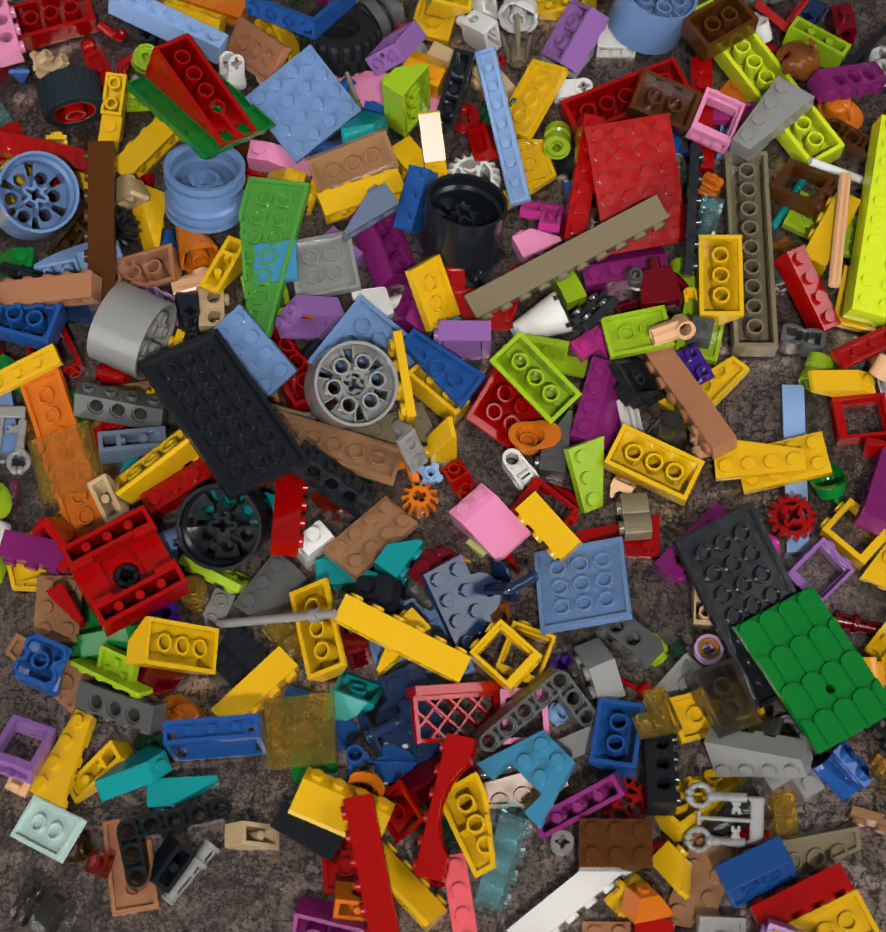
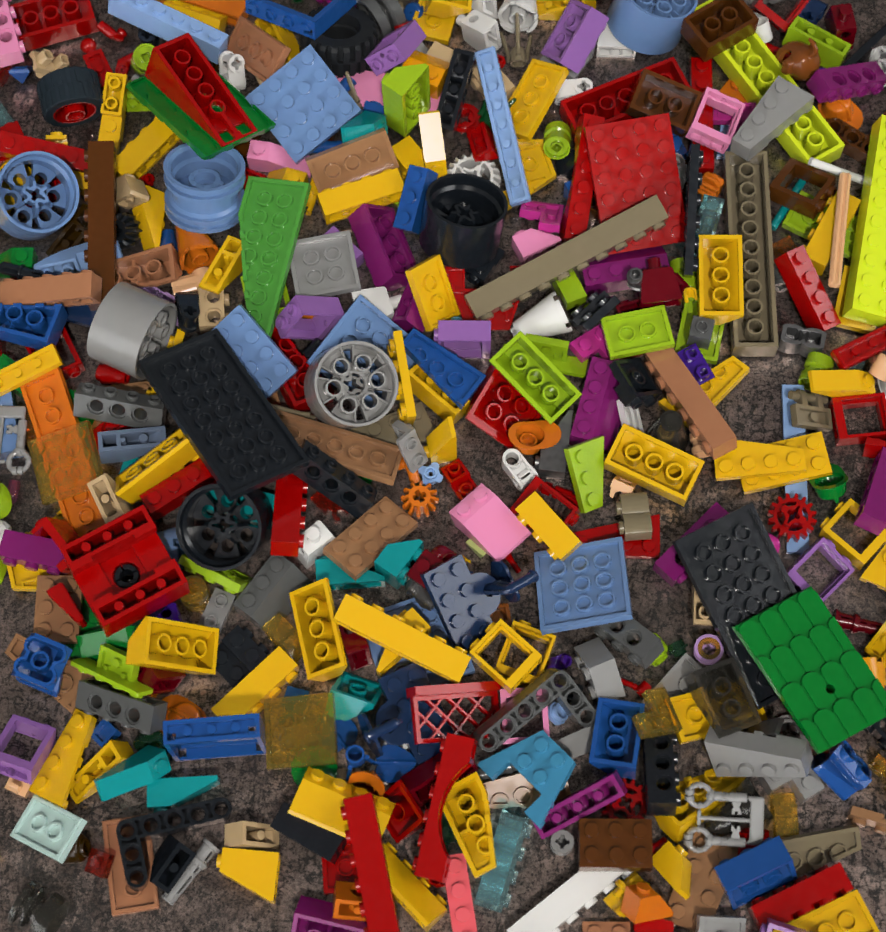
light grey bar [215,608,337,628] -> none
dark azure tile [253,239,299,285] -> none
sand blue slope [342,183,399,242] -> none
black brick [354,574,406,614] -> none
light nougat piece [648,314,696,347] -> none
none -> blue plate [91,719,122,748]
none -> yellow slope [216,847,281,904]
none -> blue piece [404,2,424,21]
none -> dark tan plate [788,389,833,432]

